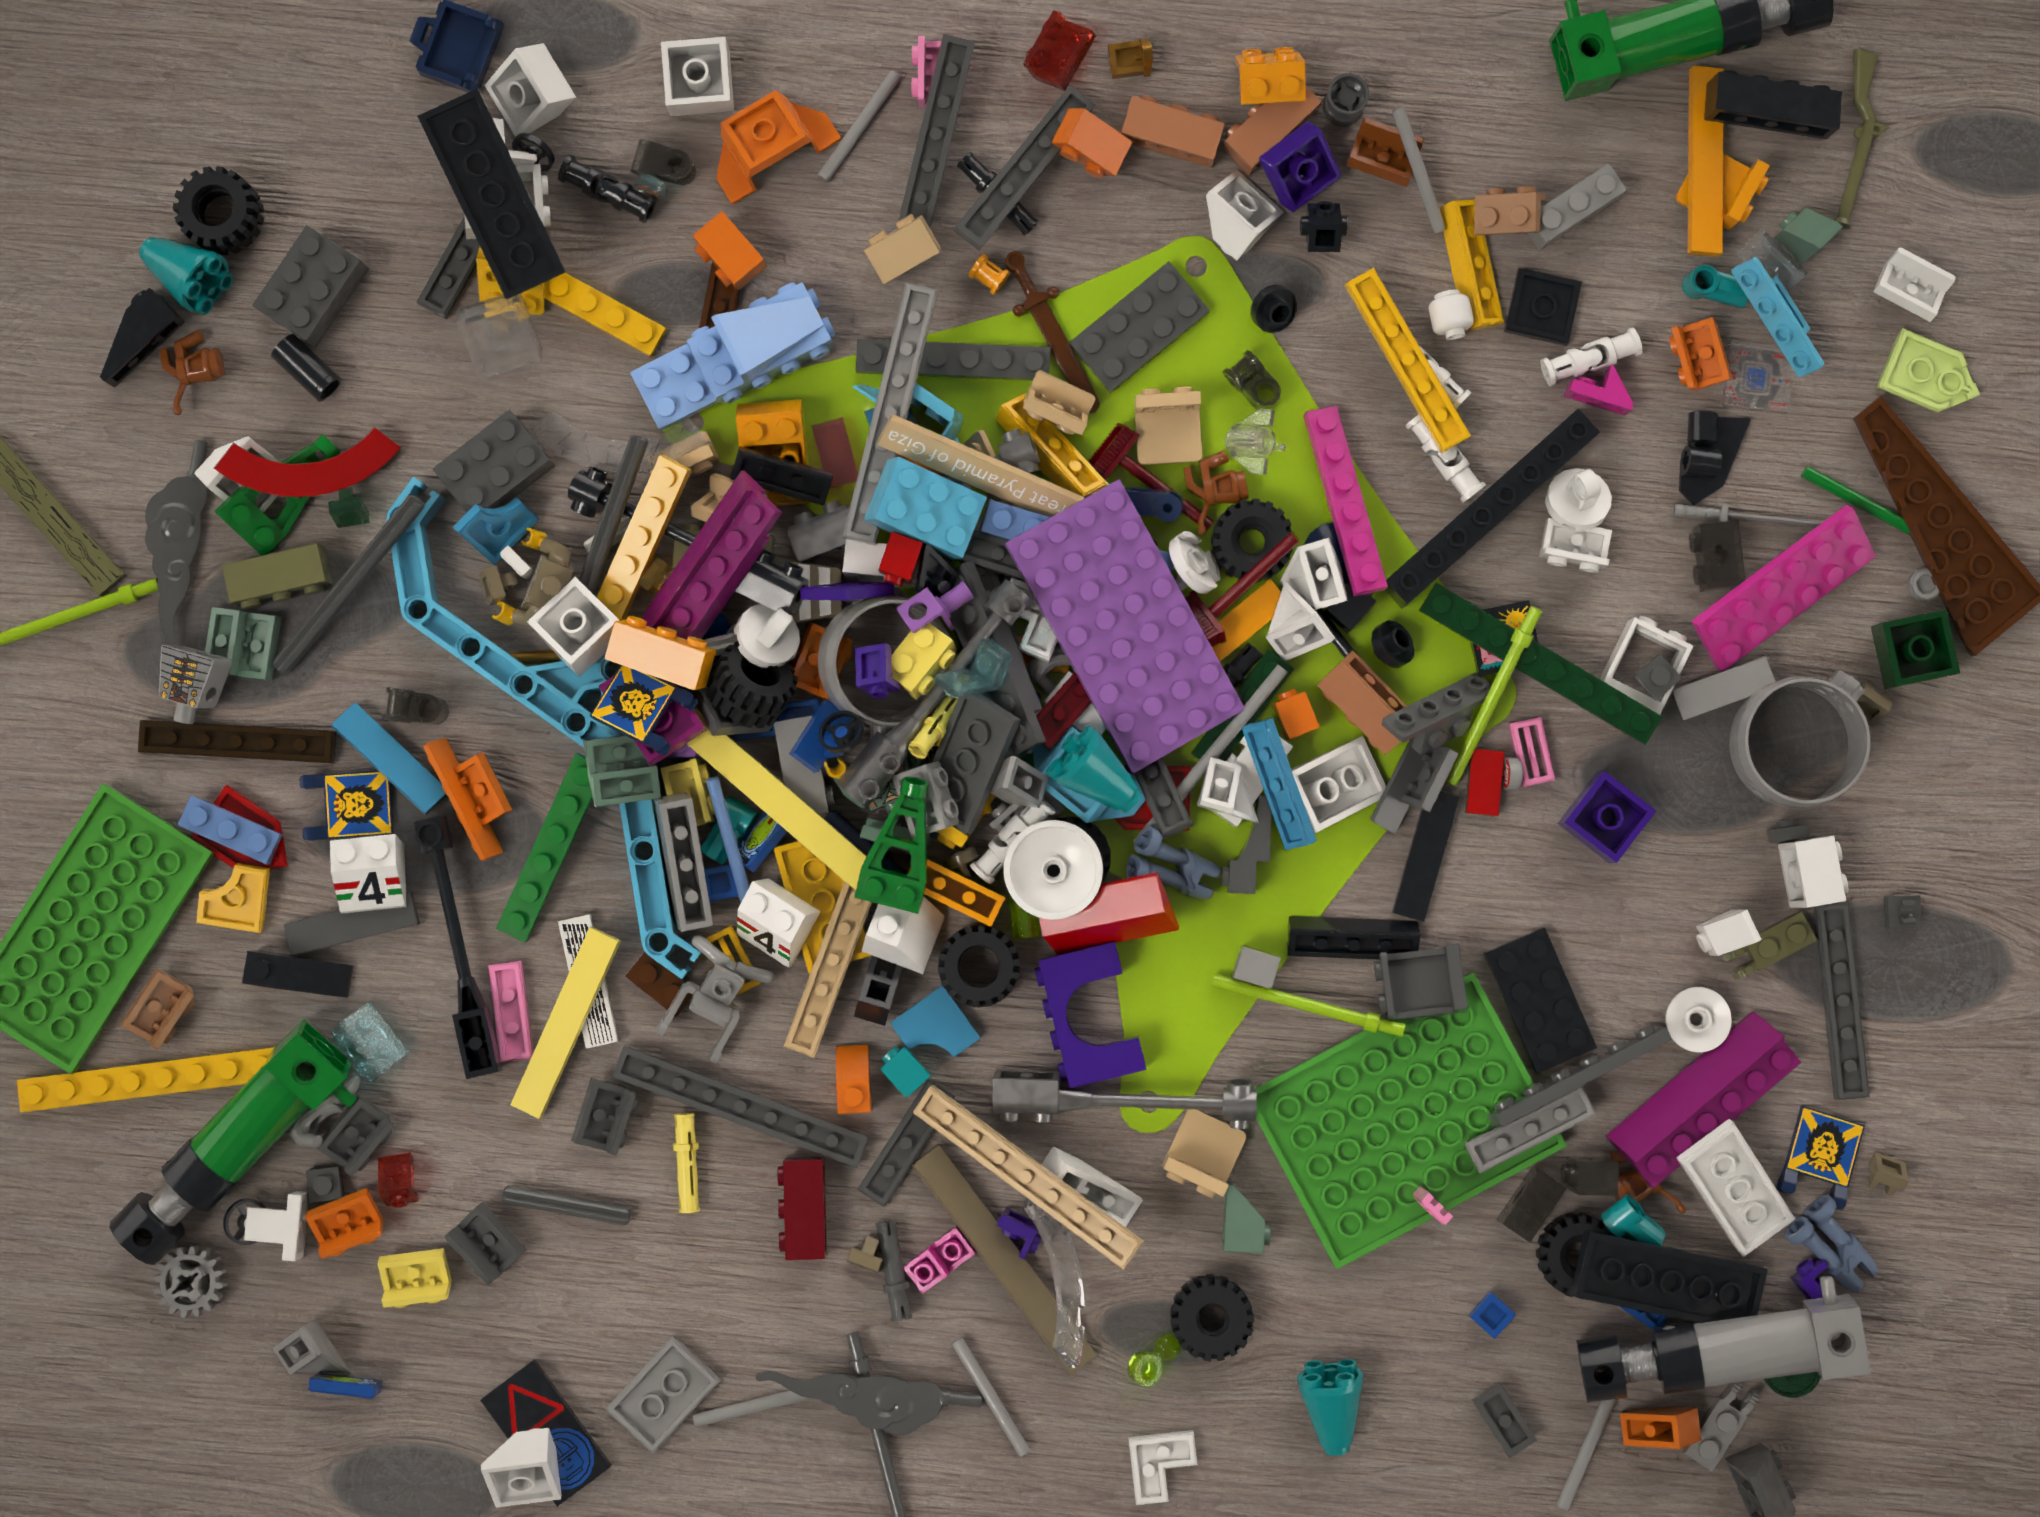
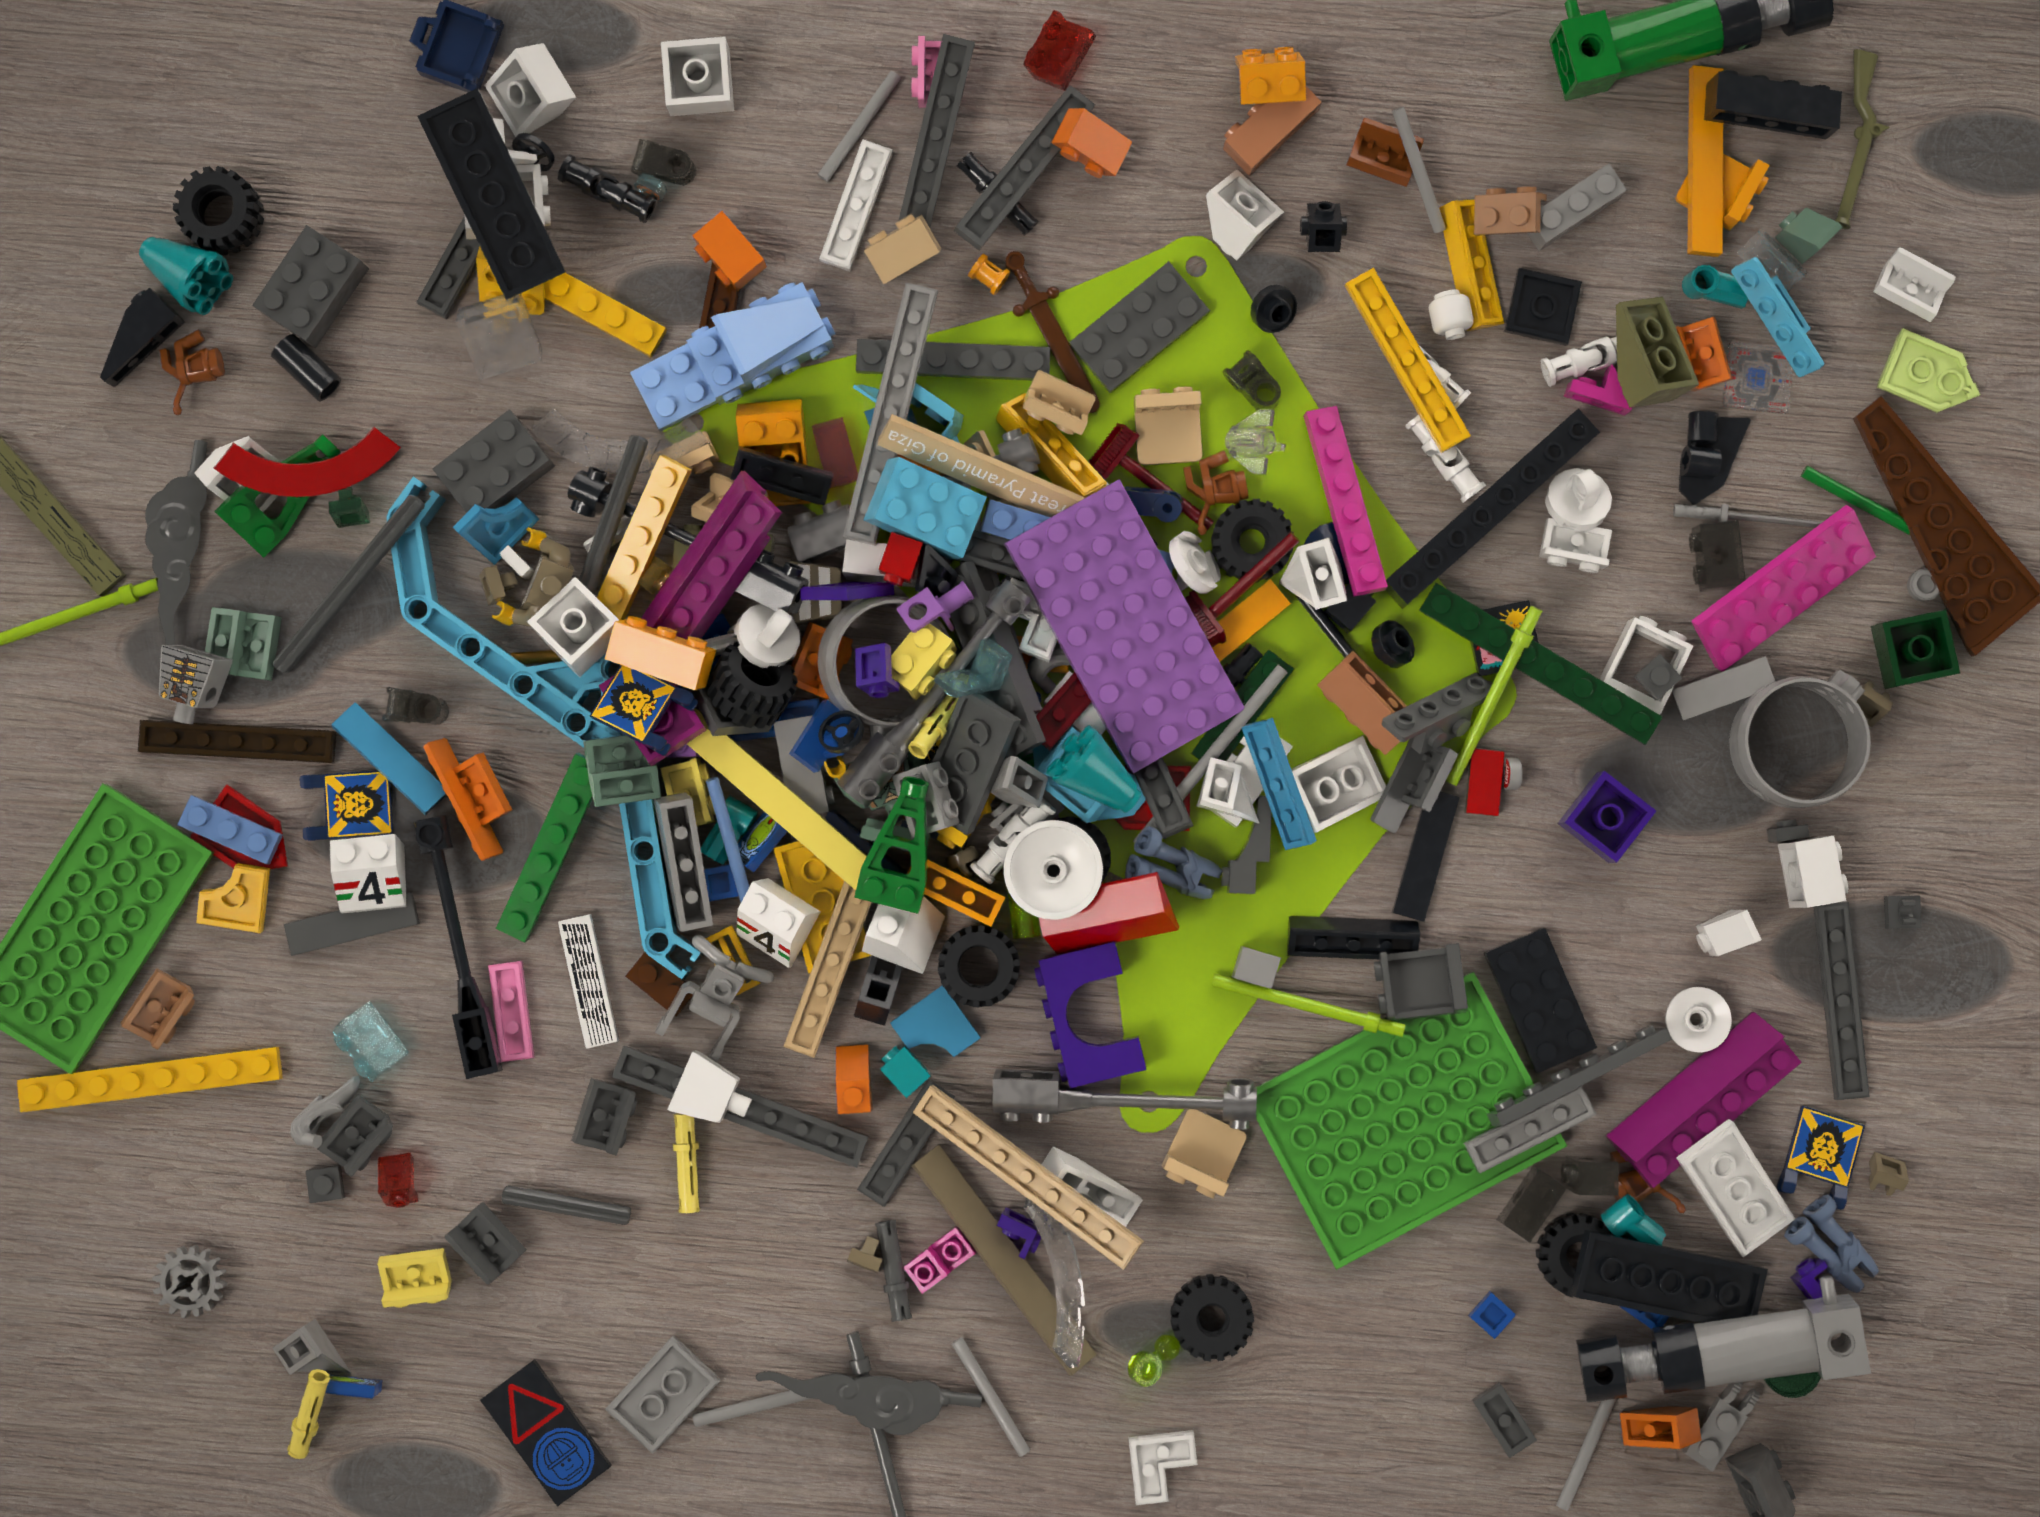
green piece [109,1018,356,1265] -> none
olive brick [222,543,333,610] -> none
white piece [223,1191,309,1261] -> none
black slope [242,950,354,998] -> none
orange bracket [305,1188,384,1259] -> none
white slope [481,1428,561,1508] -> none
light yellow tile [510,927,621,1119] -> none
orange piece [716,90,842,205] -> none
dark red brick [777,1157,827,1260] -> none
pearl gold tile [1108,38,1153,79] -> none
nougat brick [1121,95,1225,168] -> none
sand green slope [1222,1182,1271,1254] -> none
dark purple brick [1259,121,1342,213] -> none
white slope [1265,581,1335,661] -> none
orange brick [1272,689,1320,741] -> none
teal cone [1297,1359,1364,1456] -> none
dark grey wheel [1323,73,1369,127] -> none
bright pink tile [1412,1186,1453,1225] -> none
bright pink tile [1508,717,1555,787] -> none
olive hinge [1722,912,1817,980] -> none
none -> light yellow pin [287,1369,330,1459]
none -> white torso [667,1050,752,1123]
none -> white tile [819,139,893,272]
none -> olive slope [1616,297,1699,408]

